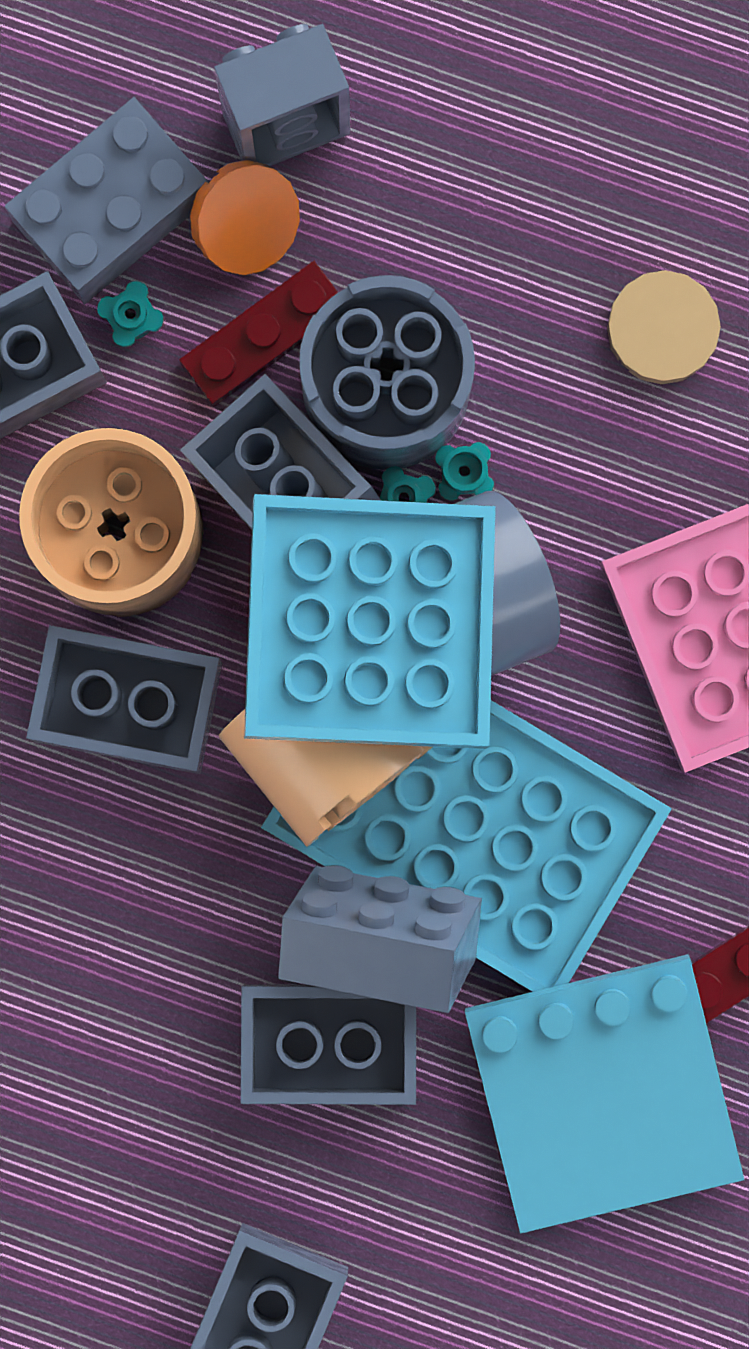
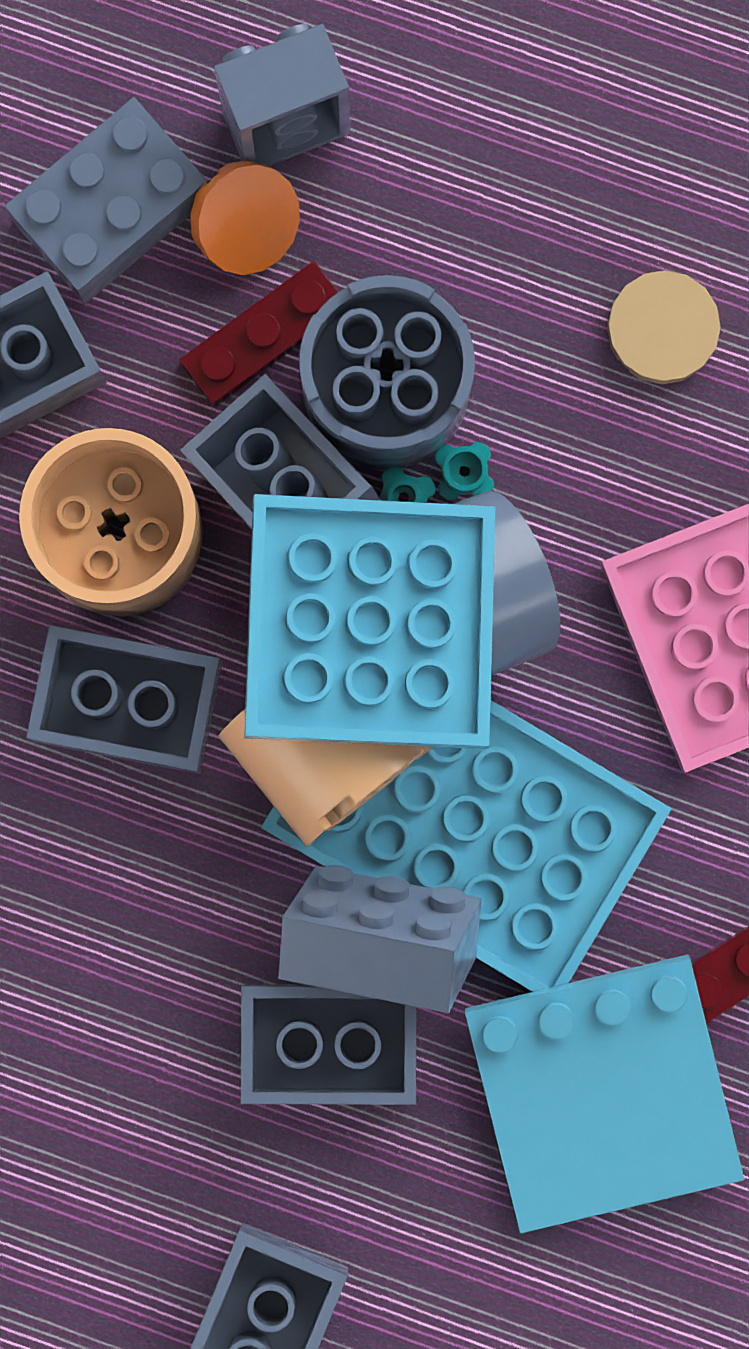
teal plate [97,281,164,347] -> none

